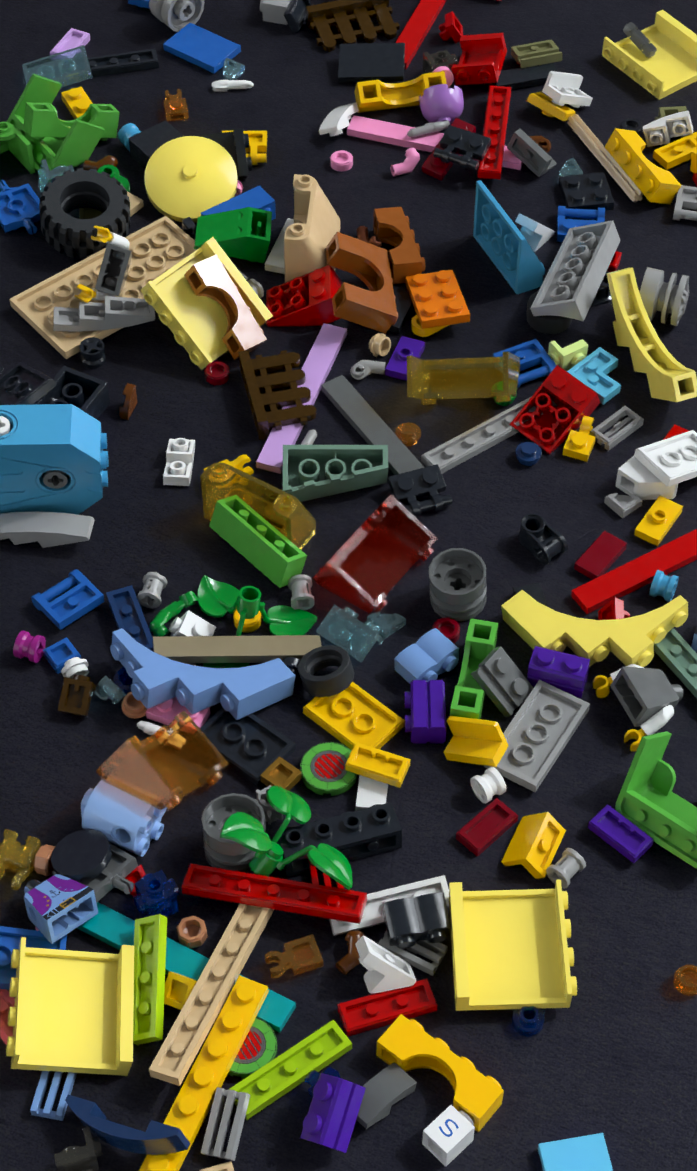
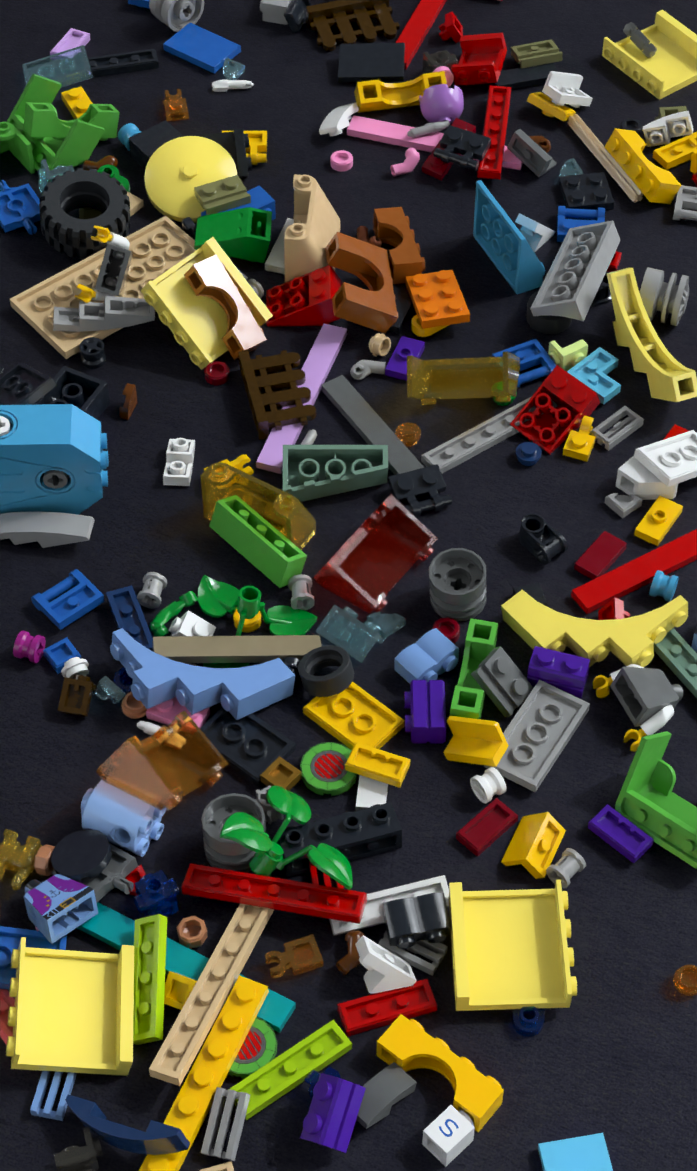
none -> olive plate [194,175,251,215]

